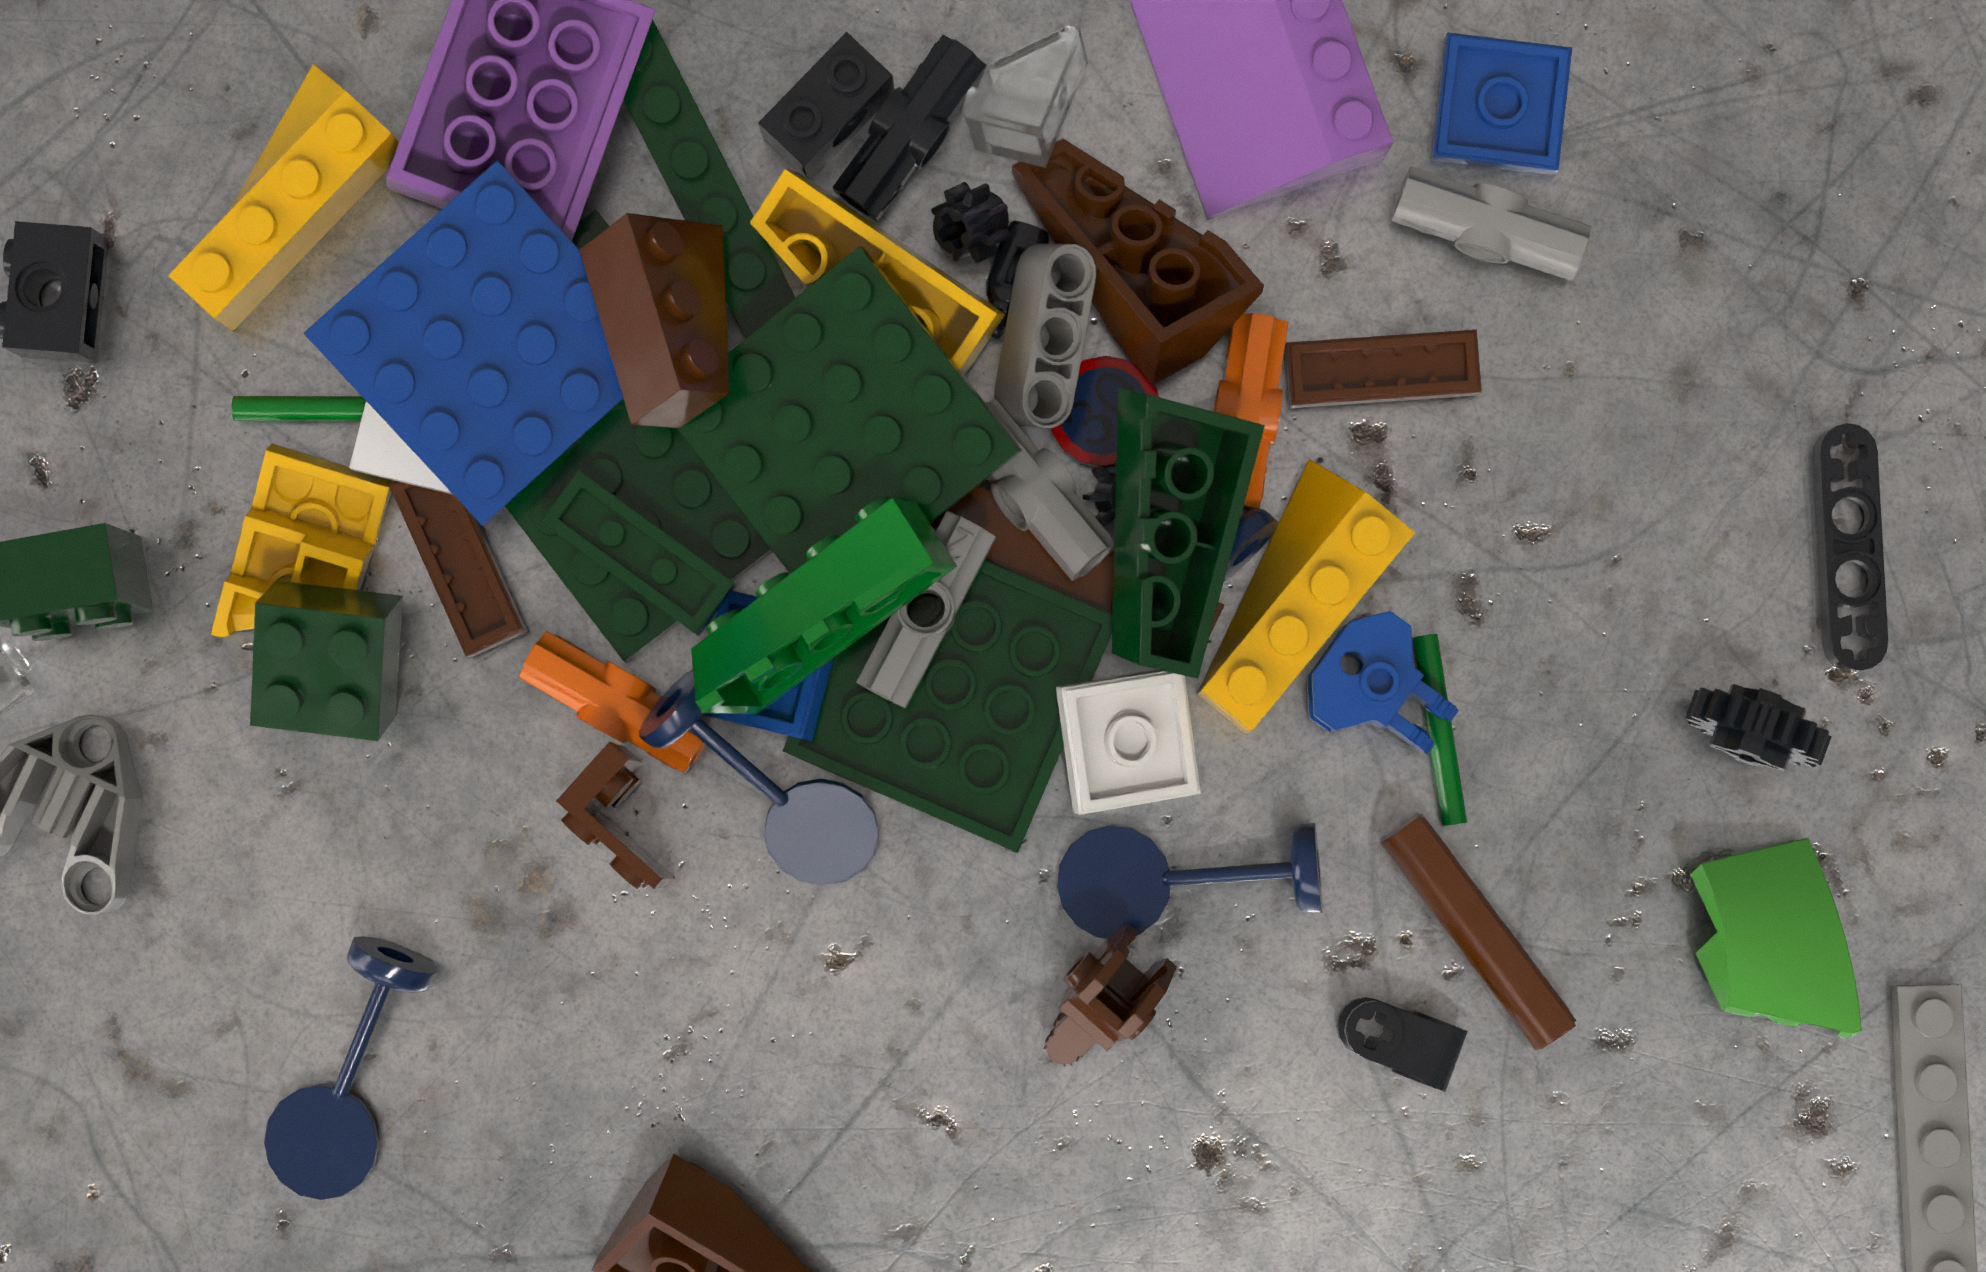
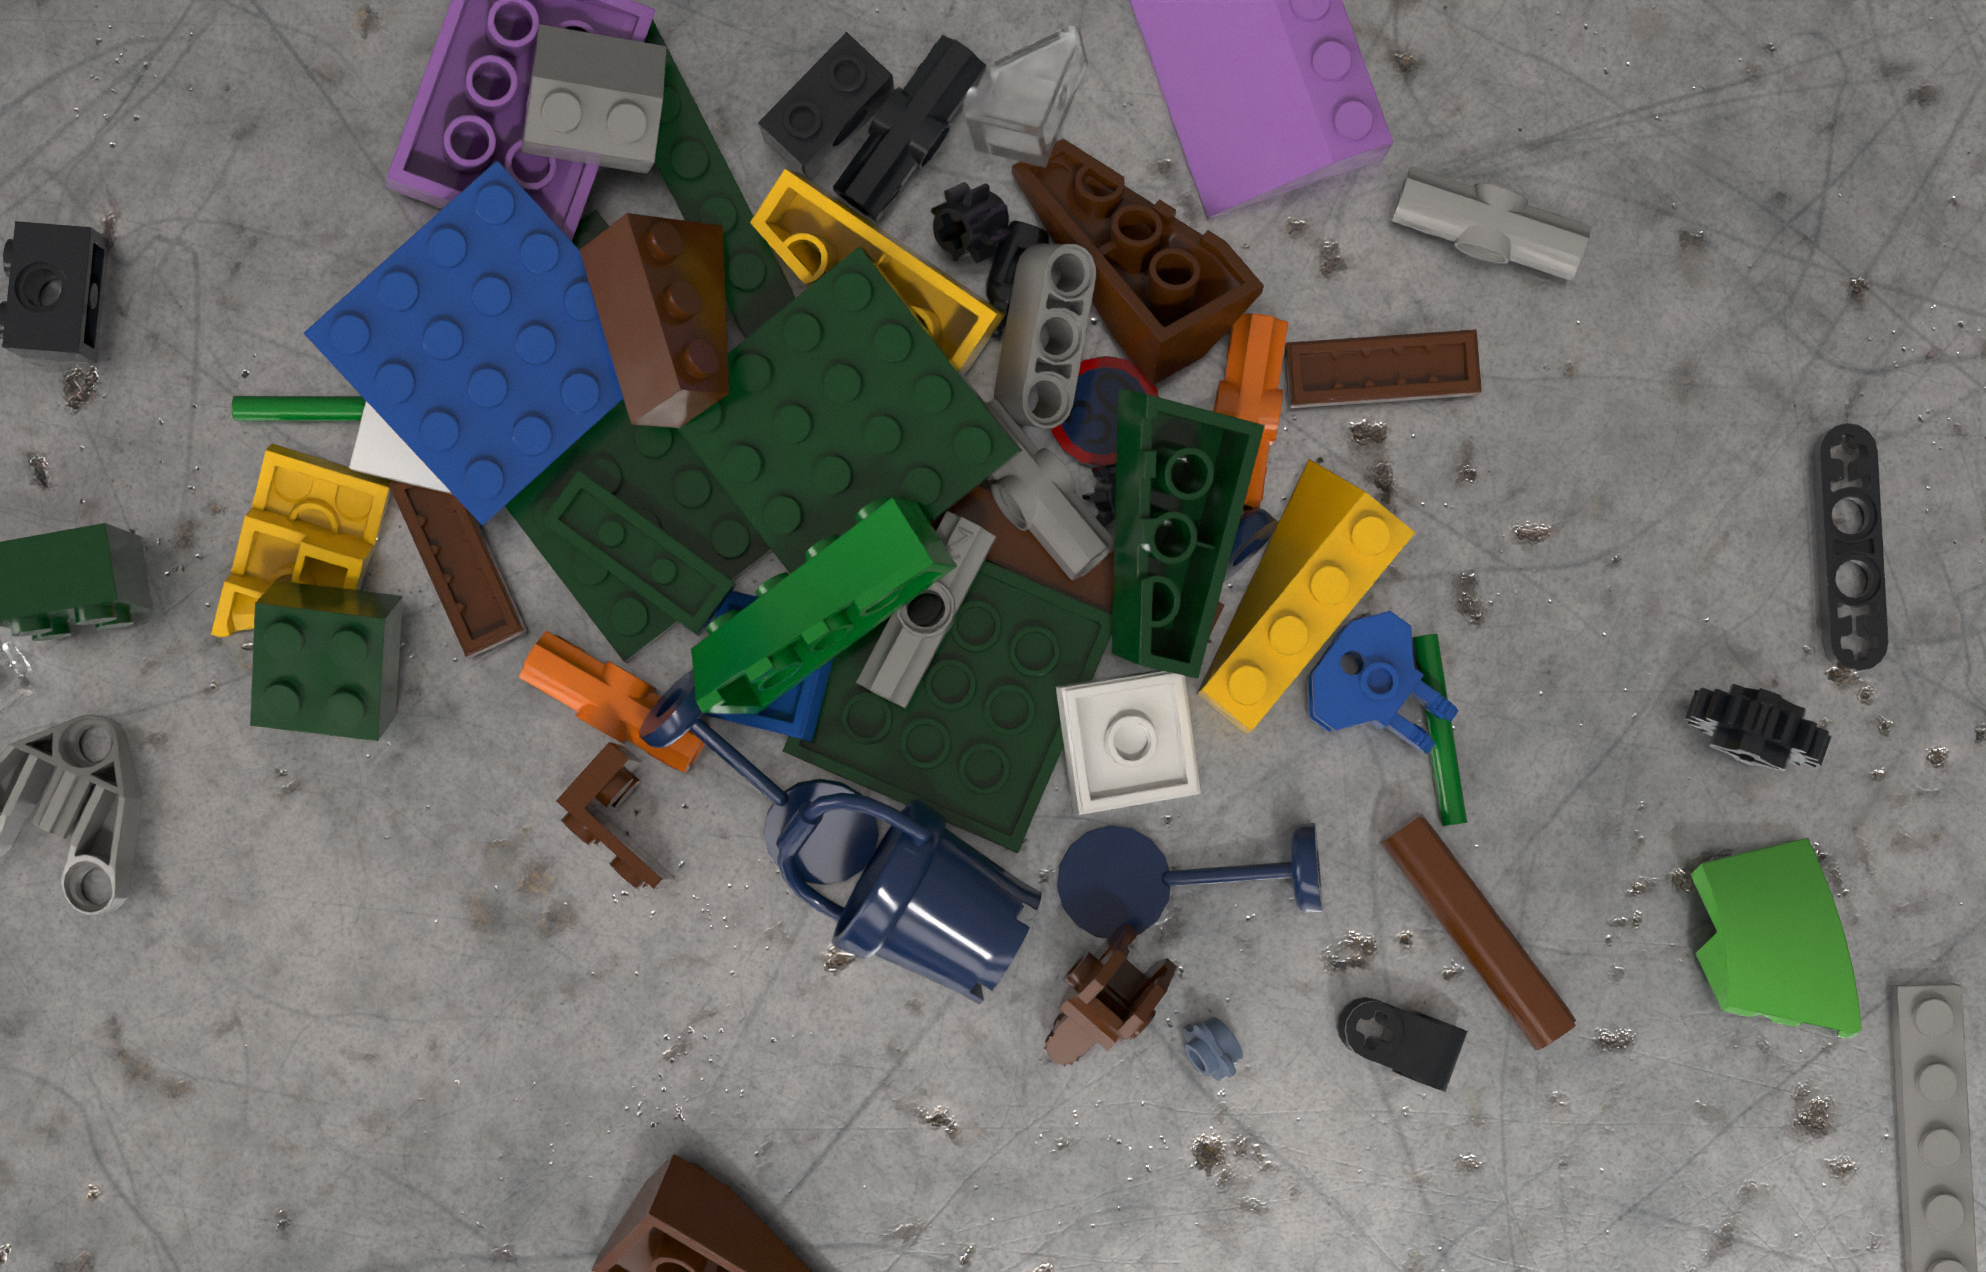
yellow wedge [168,64,399,331] -> none
dark blue piece [264,936,438,1200] -> none
blue tile [1430,32,1572,175] -> none
none -> light grey slope [521,24,666,174]
none -> dark blue piece [776,793,1042,1005]
none -> sand blue plate [1182,1017,1243,1081]

